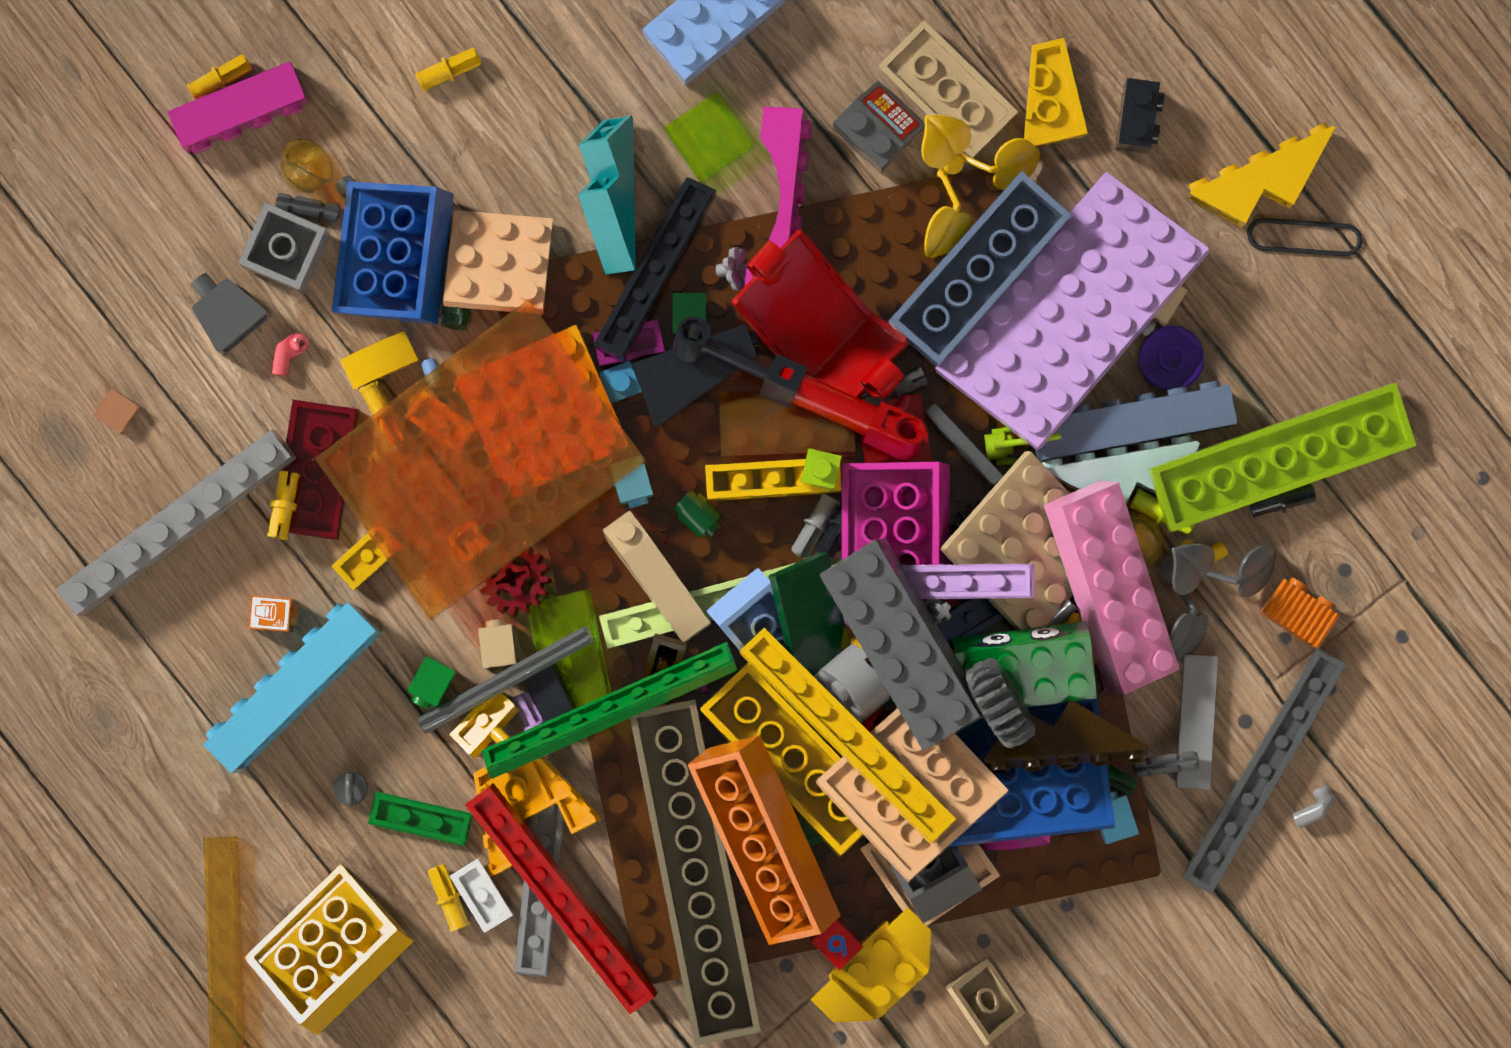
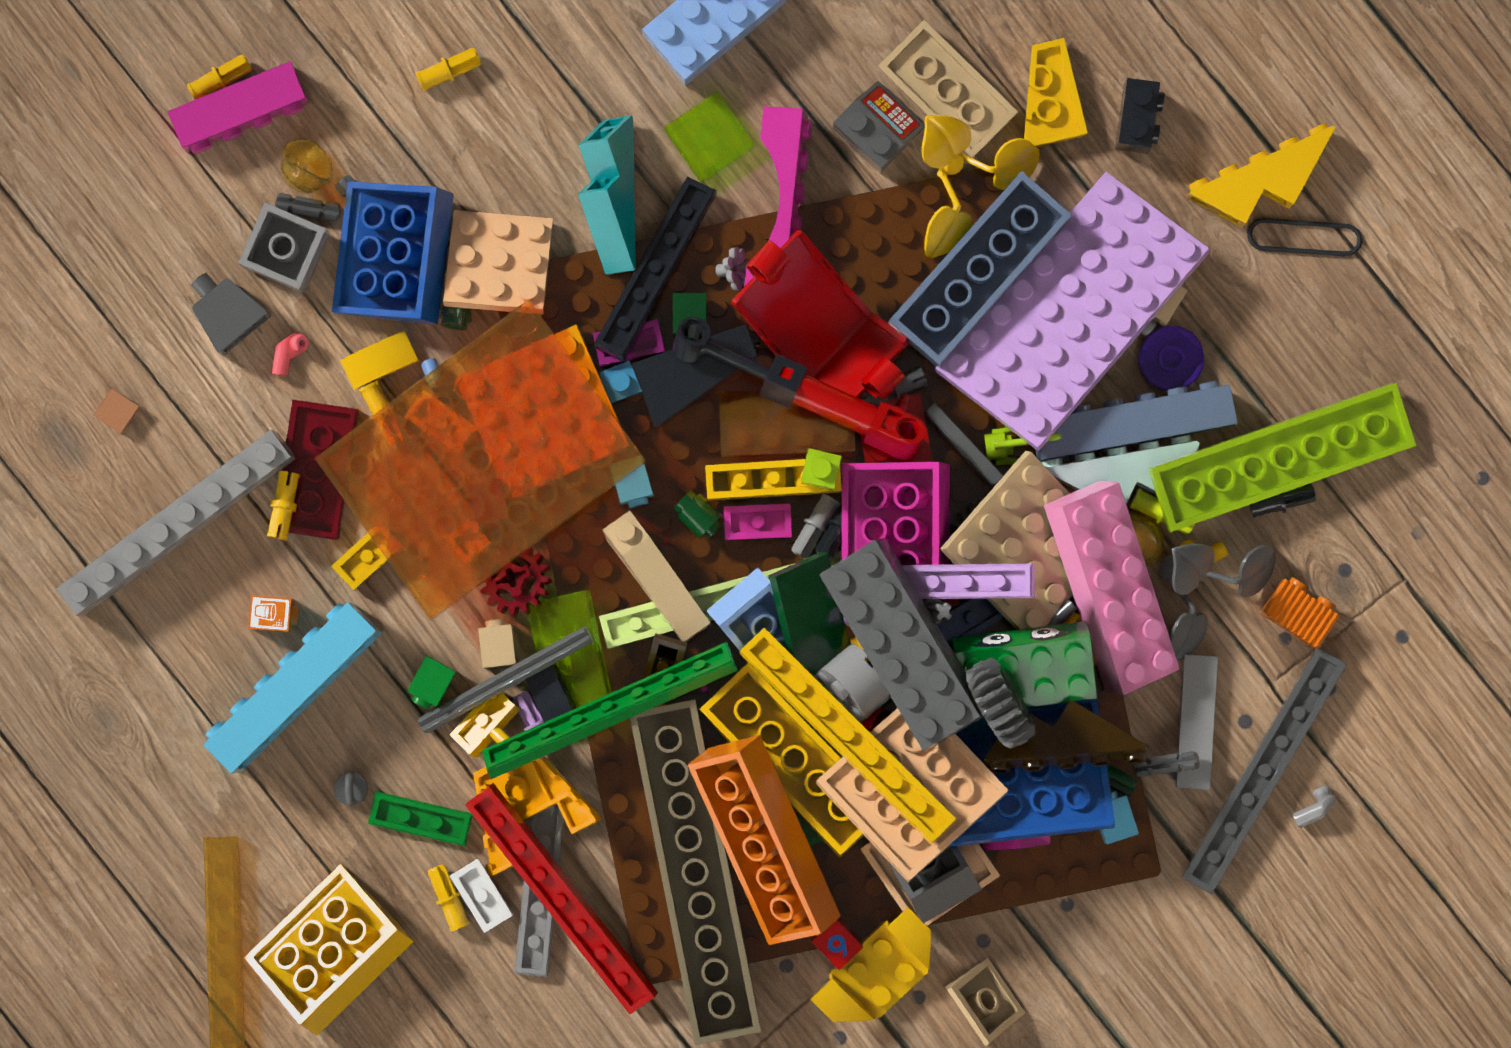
none -> dark pink plate [724,504,792,540]

